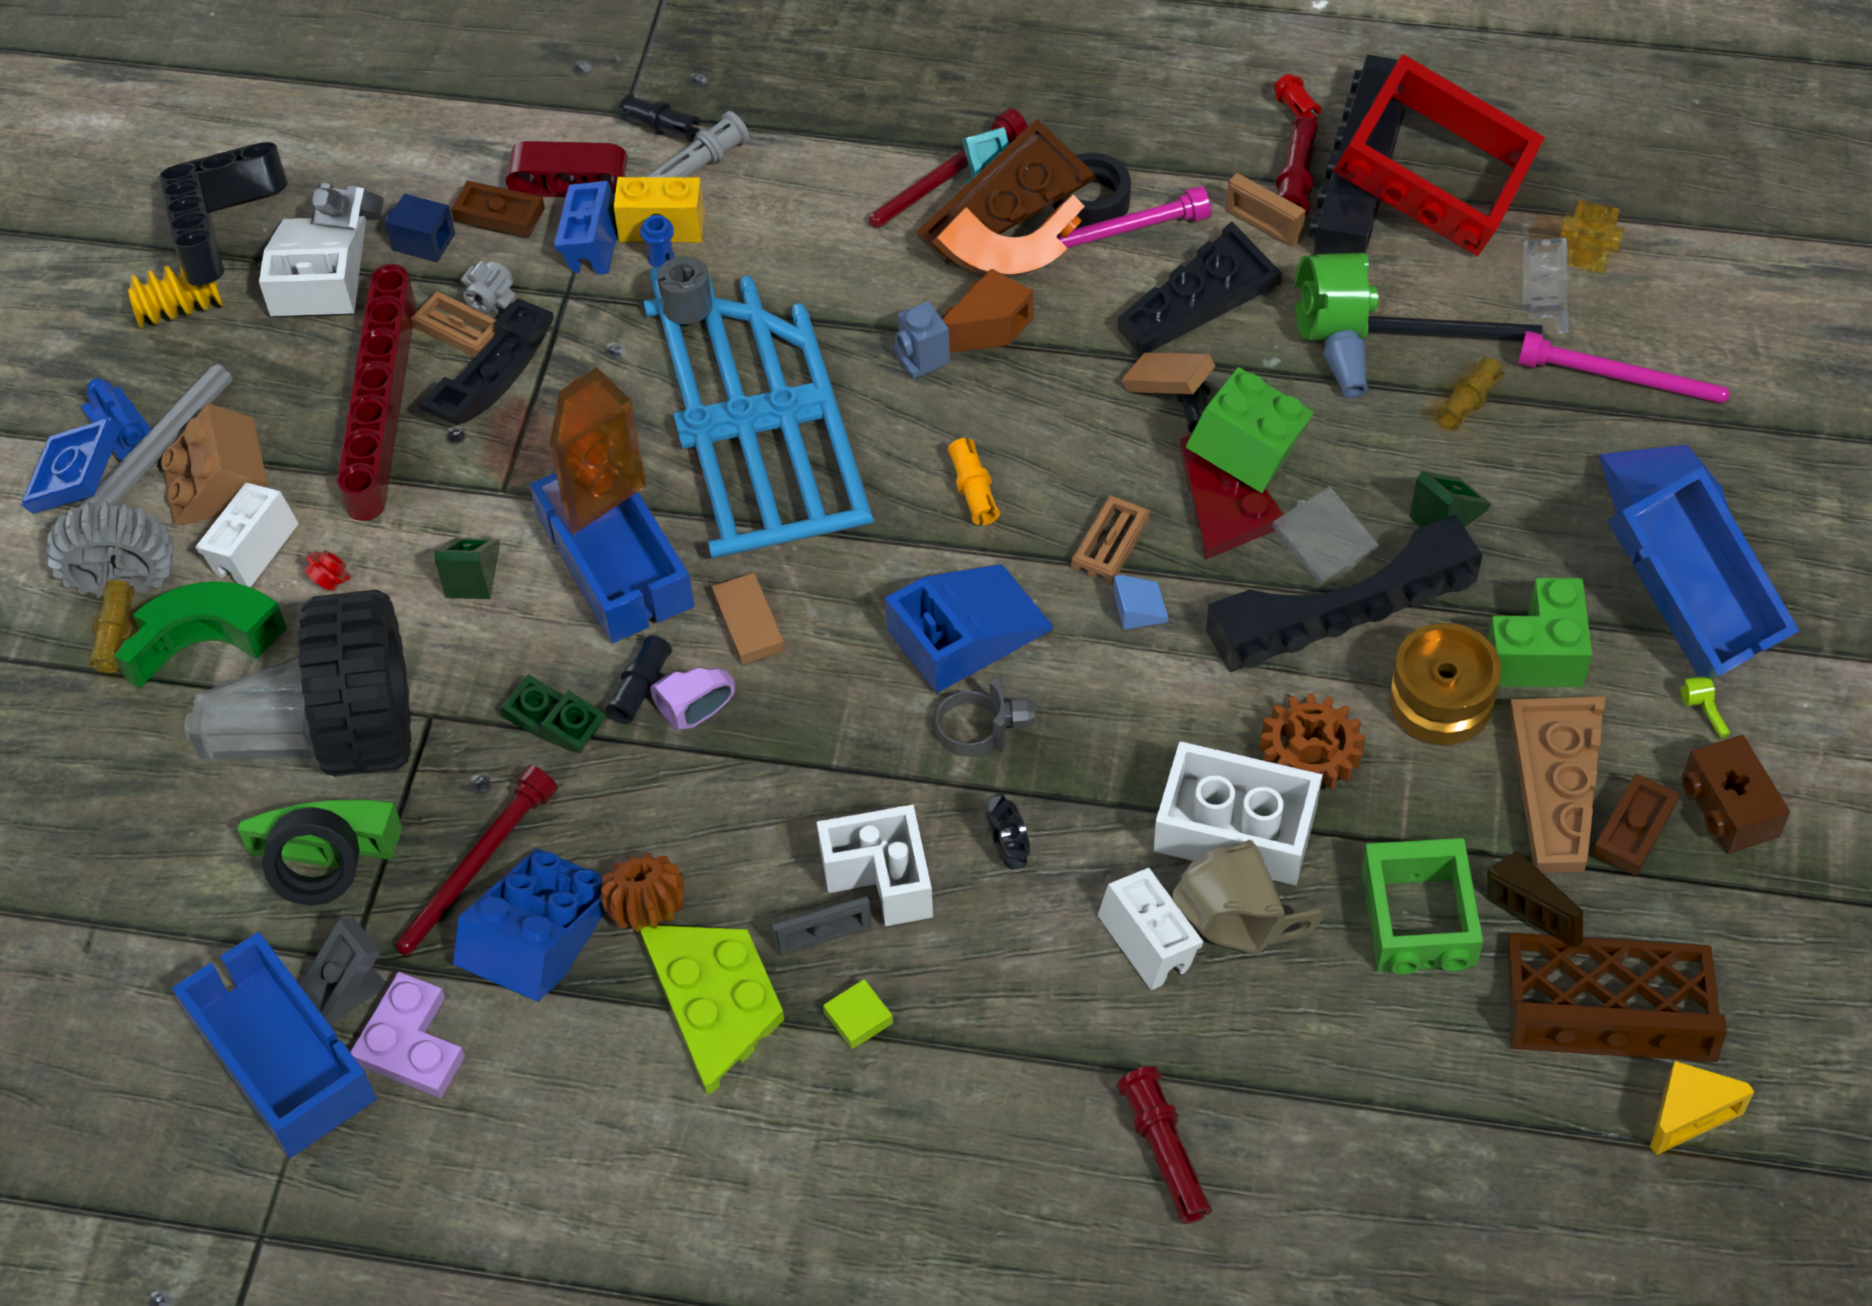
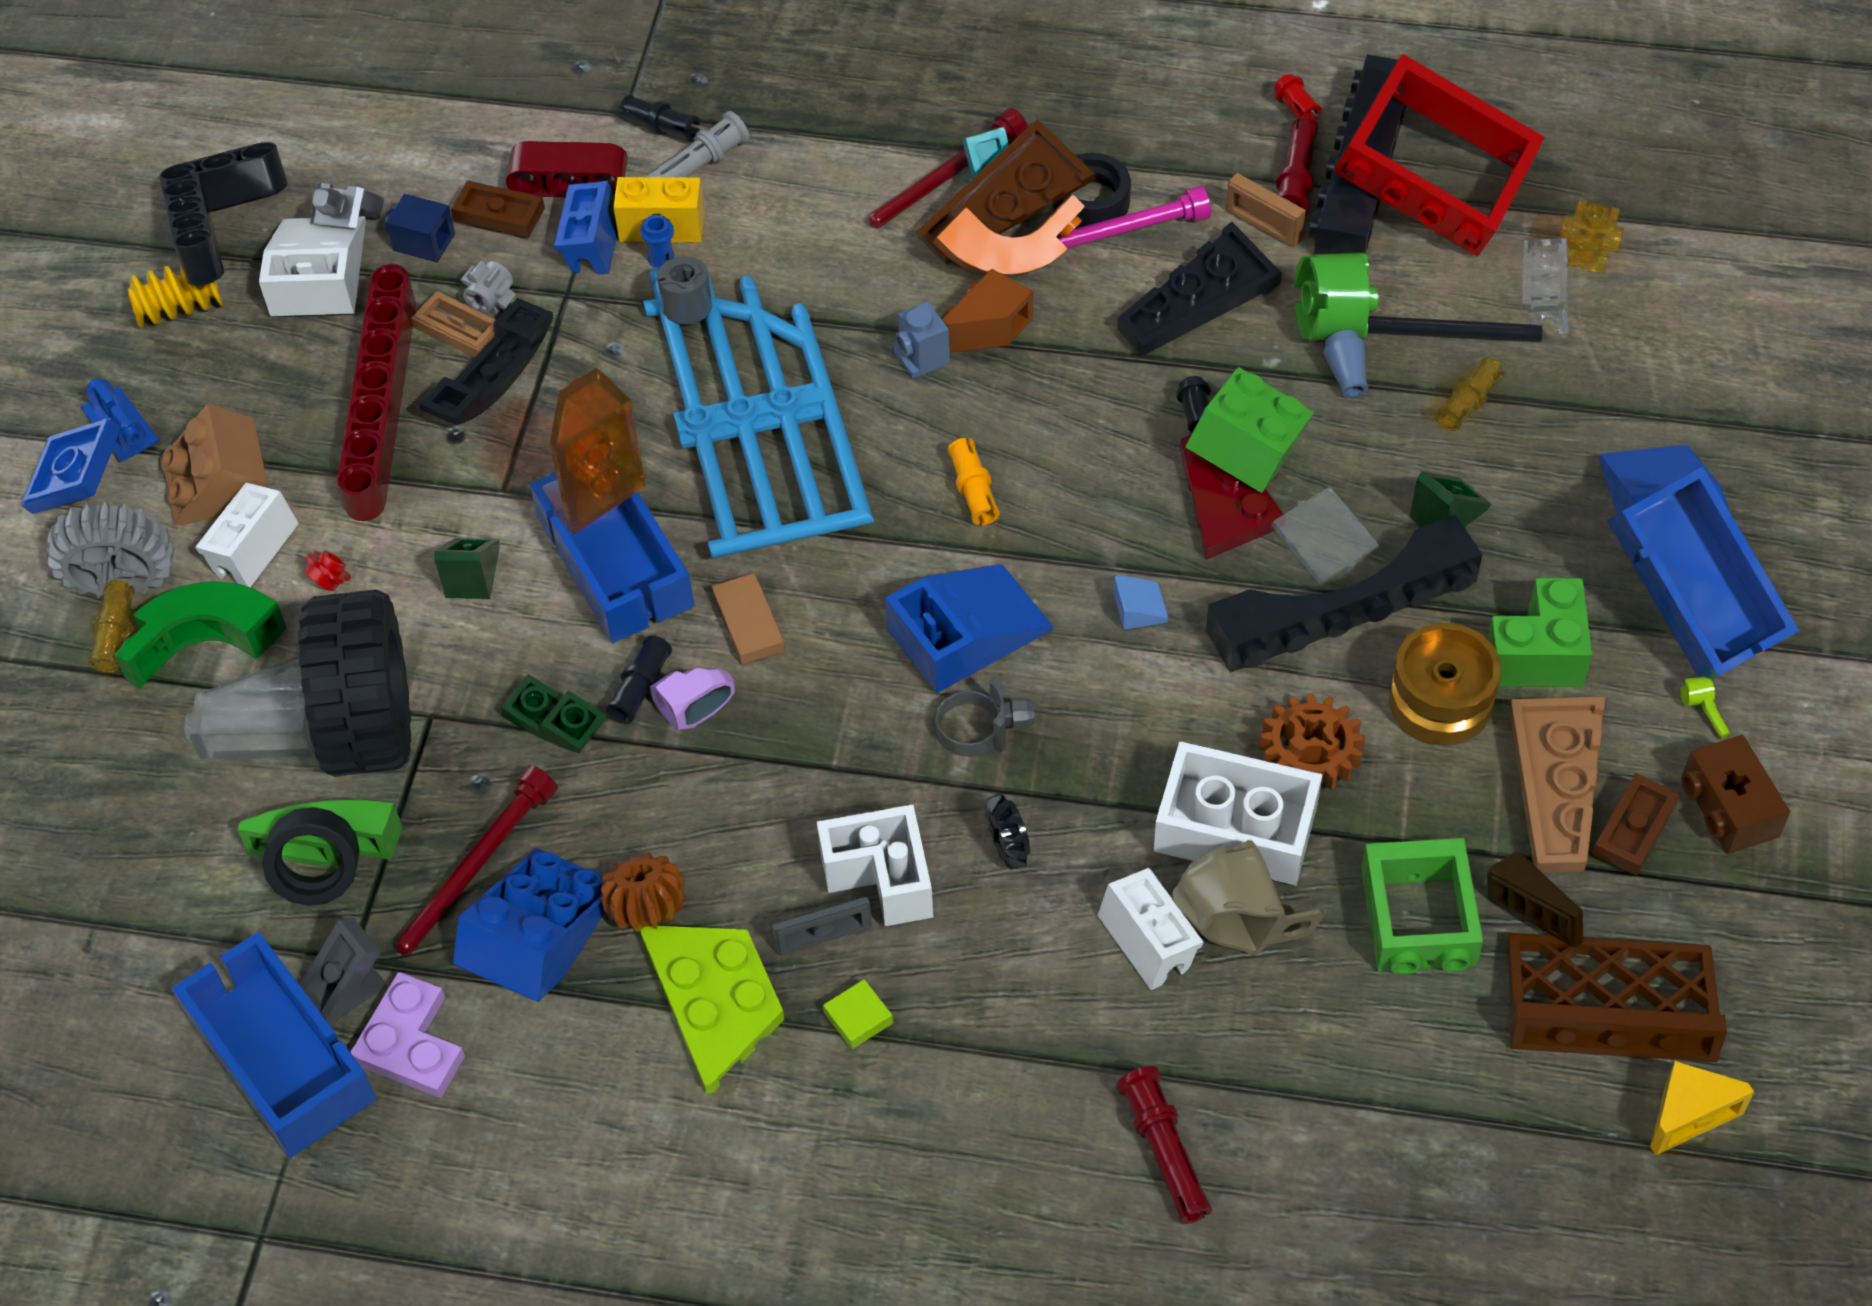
light grey axle [78,364,232,510] -> none
medium nougat tile [1071,495,1150,585] -> none
medium nougat tile [1121,353,1216,394] -> none
dark pink piece [1518,331,1730,403] -> none

